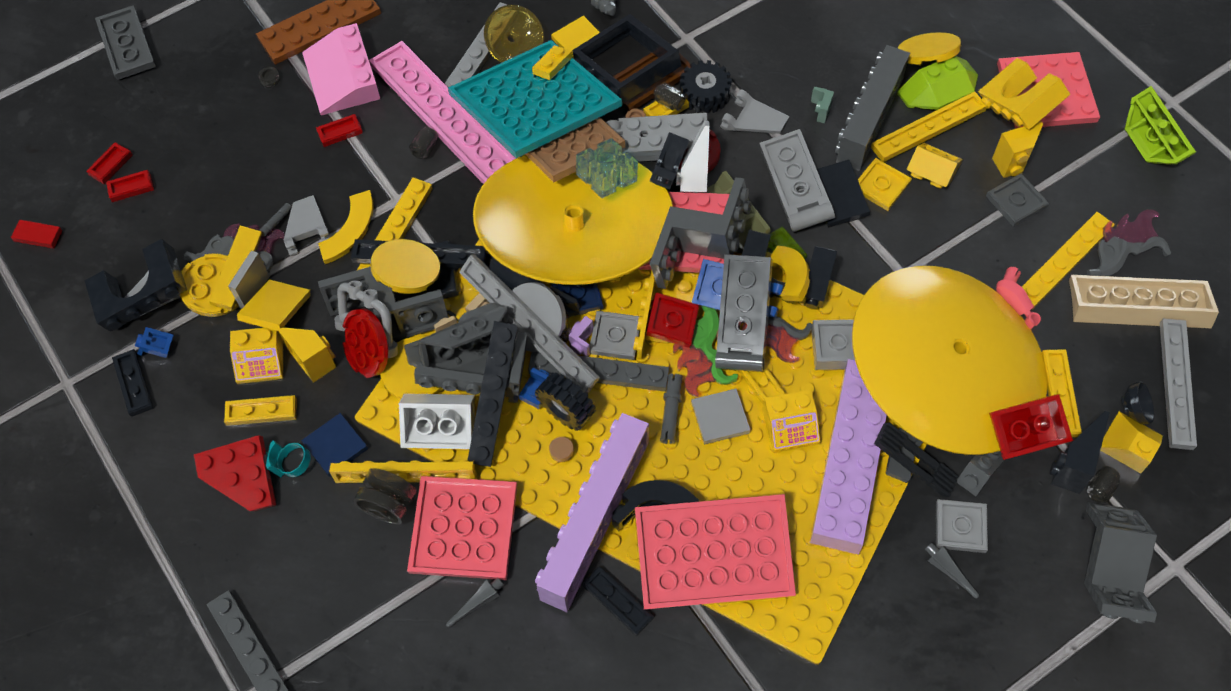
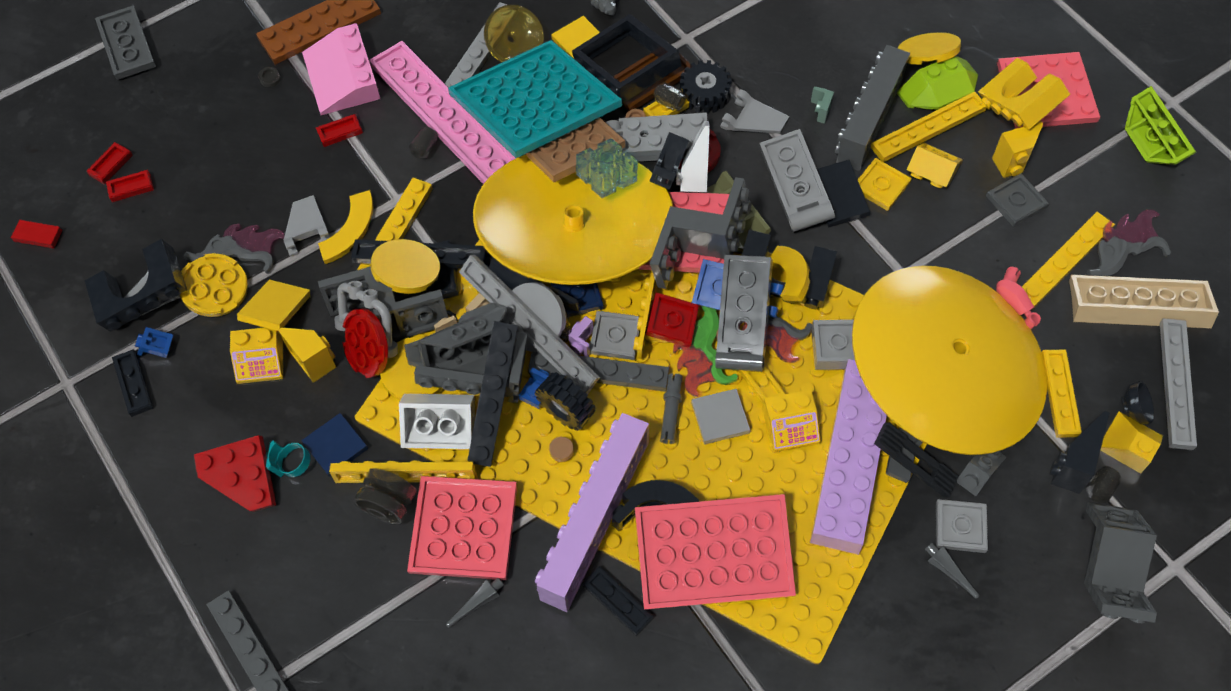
yellow tile [210,226,262,311] -> none
yellow tile [224,395,297,426] -> none
light grey tile [228,251,270,309] -> none
dark grey wheel [259,203,292,237] -> none
yellow plate [532,45,572,80] -> none
clear neon green tile [769,227,807,259] -> none
red slope [989,394,1073,460] -> none

